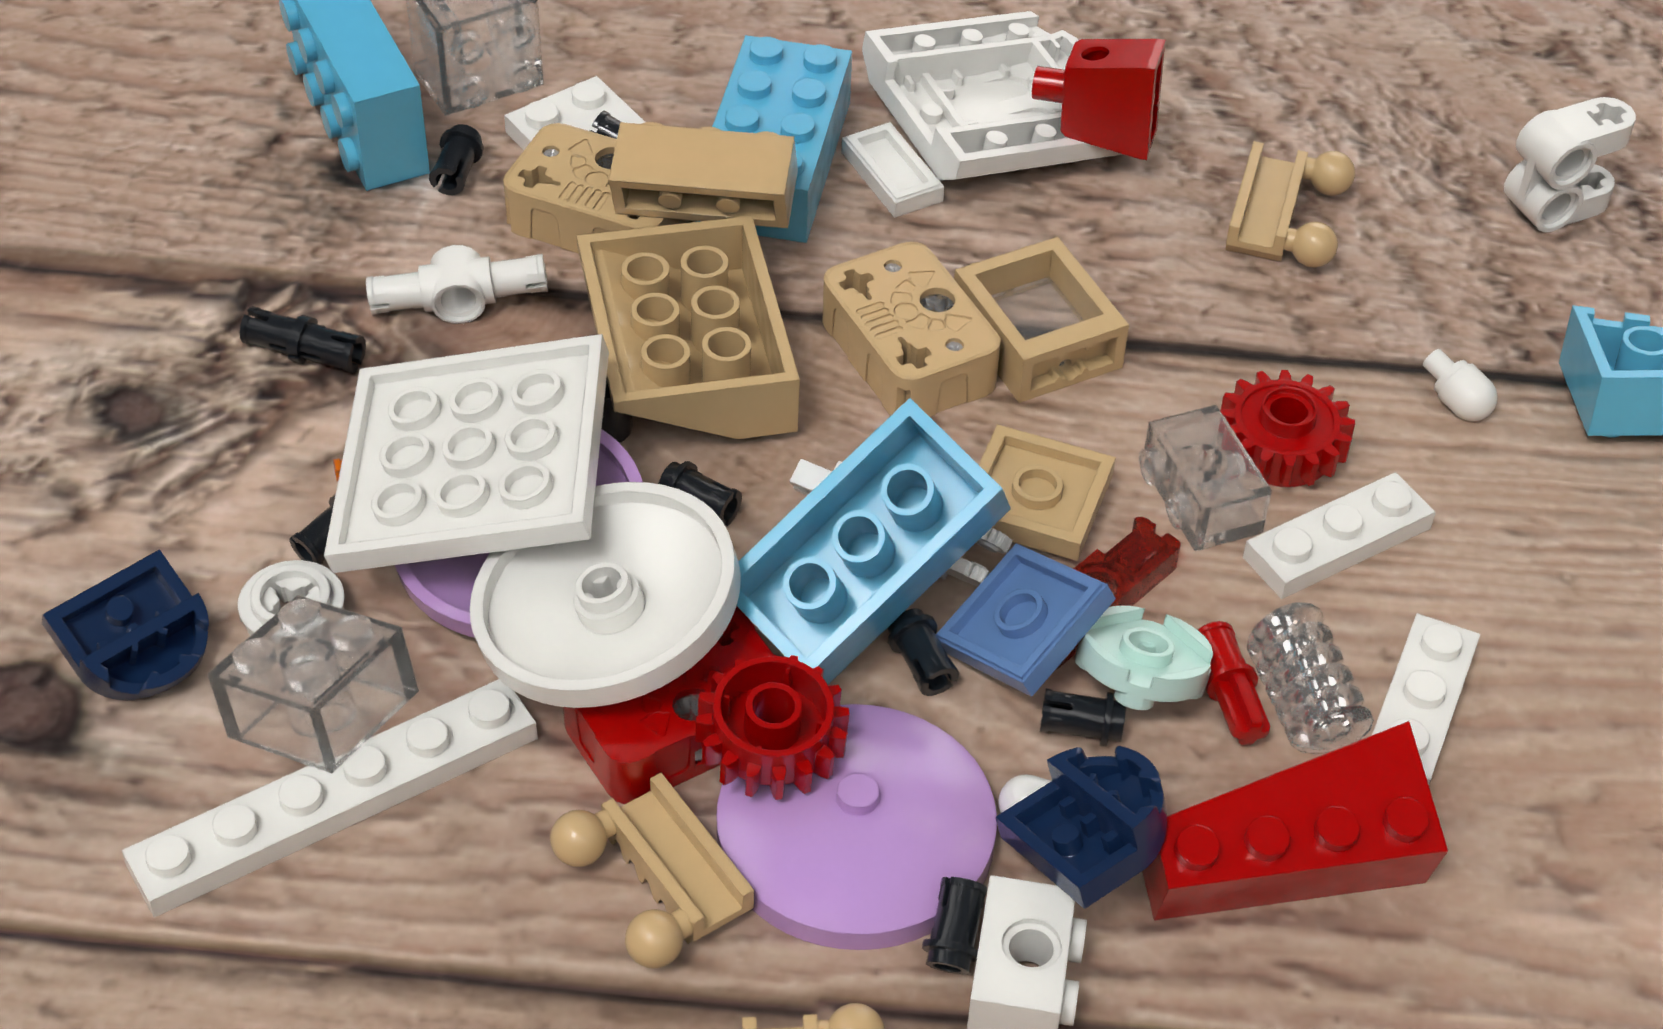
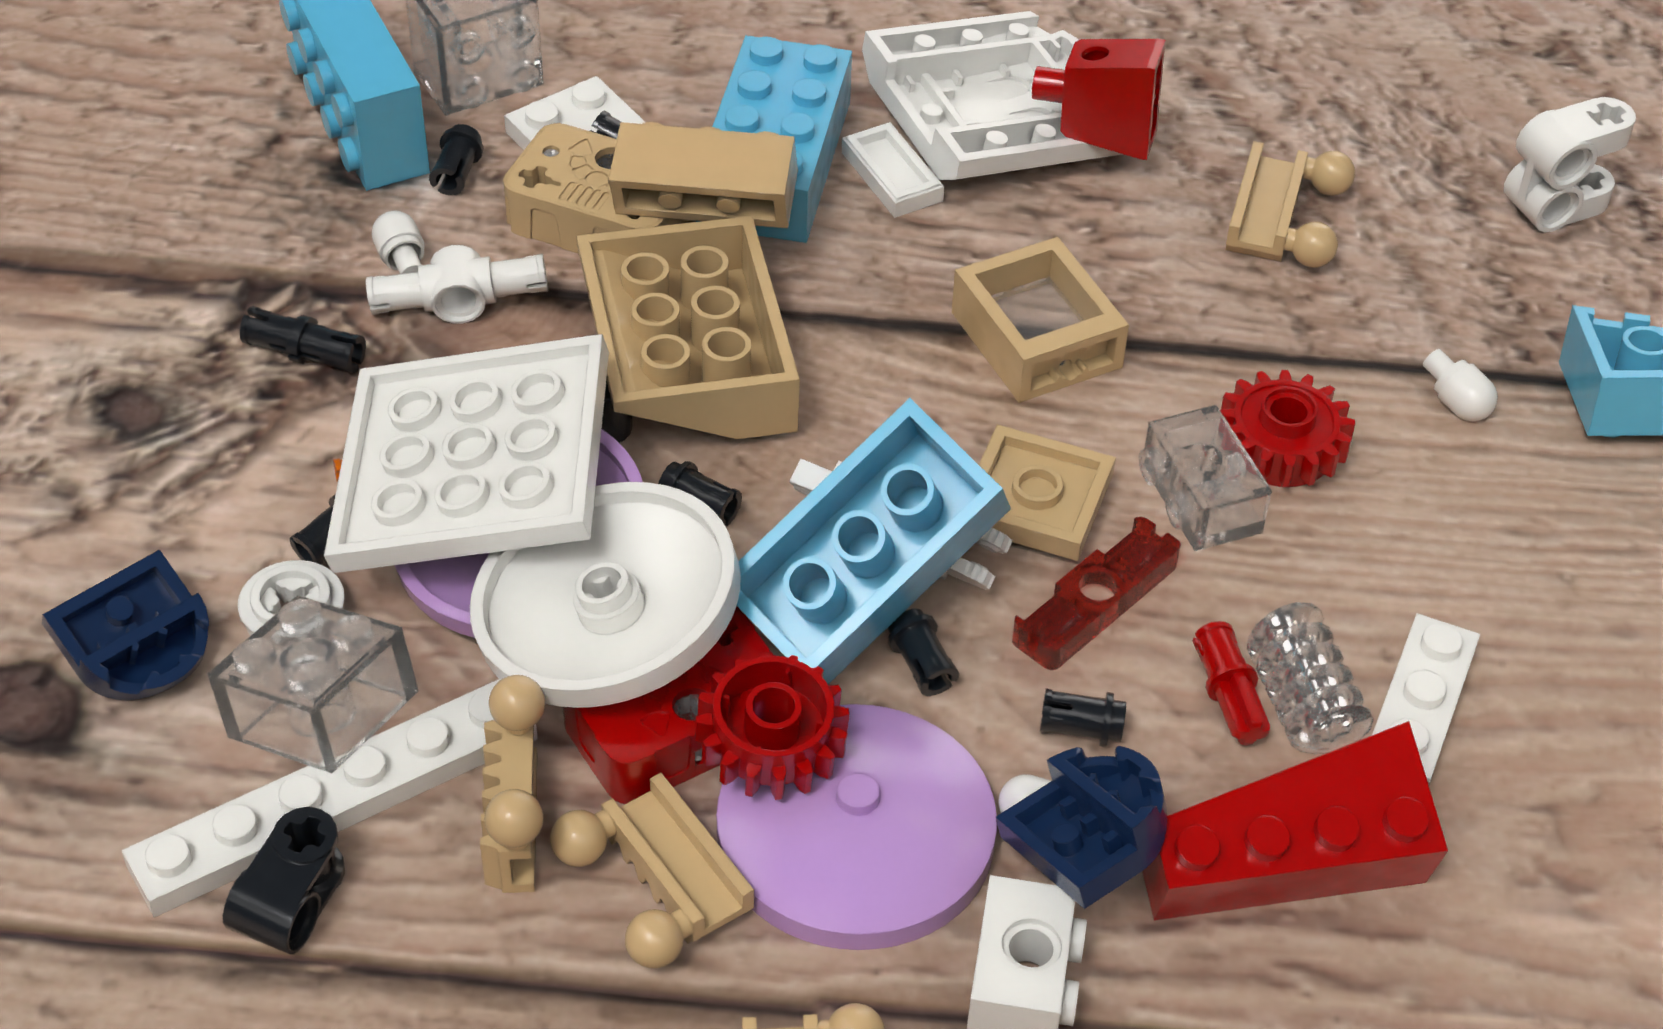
tan axle [822,242,1001,417] -> none
black pin [922,877,987,974] -> none
medium blue tile [936,543,1116,697] -> none
light aqua plate [1075,606,1213,710] -> none
white plate [1243,472,1436,600] -> none
none -> black piece [222,807,345,954]
none -> white cylinder [372,211,424,274]
none -> tan gear [480,675,545,893]

